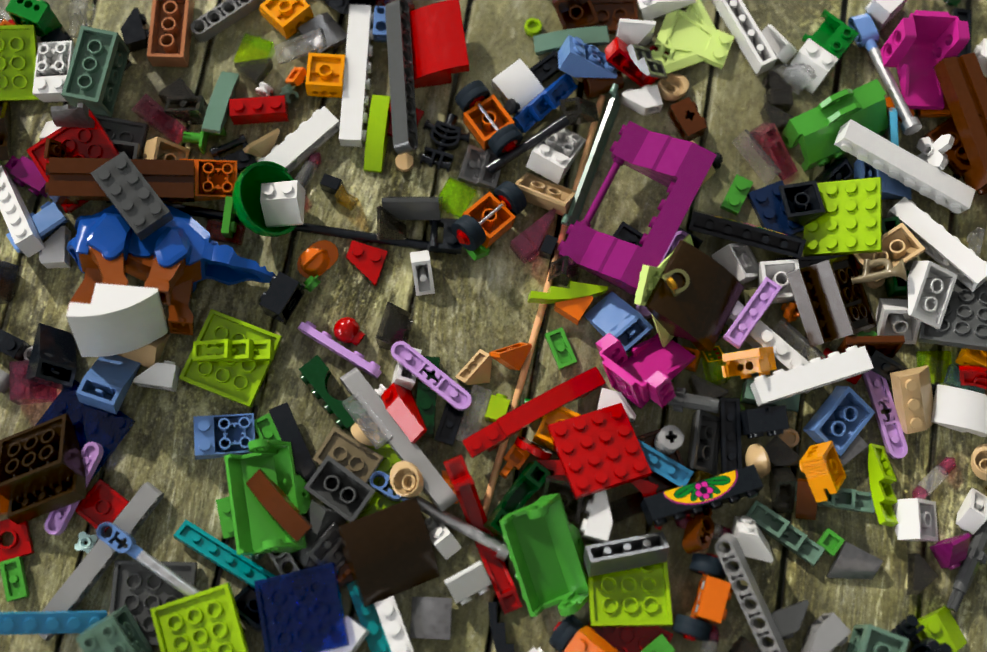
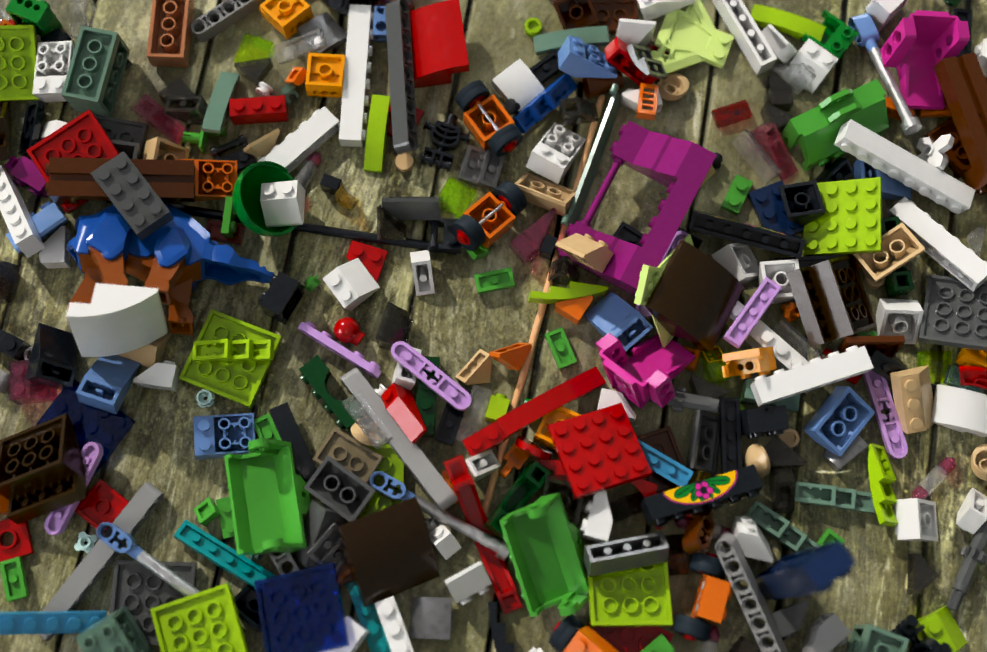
reddish brown slope [44,138,66,161] -> none
flat silver slope [51,103,95,128] -> none
black slope [121,7,149,53] -> none
reddish brown slope [246,469,313,542] -> none
orange piece [297,240,339,278] -> none
tan hat [389,461,424,499] -> none
black piece [486,115,570,175] -> none
light grey piece [654,425,684,455] -> none
olive piece [662,269,690,297] -> none
reddish brown brick [667,97,707,141] -> none
reddish brown slope [795,478,817,520] -> none
light orange piece [800,441,847,503] -> none
flat silver slope [826,541,883,580] -> none
dark tan piece [851,258,908,285] -> none
medium azure tile [888,108,899,146] -> none
white slope [907,261,958,329] -> none
magenta slope [930,533,971,570] -> none
none -> black plate [18,100,45,157]
none -> bright green plate [193,497,220,526]
none -> light aqua plate [196,389,215,408]
none -> white slope [323,258,381,311]
none -> white slope [465,449,501,482]
none -> bright green plate [474,267,515,294]
none -> tan slope [555,233,614,273]
none -> orange slope [636,83,659,120]
none -> clear smoke slope [665,534,689,576]
none -> clear red tile [711,99,753,128]
none -> lime slope [750,4,826,42]
none -> dark blue brick [755,540,856,601]

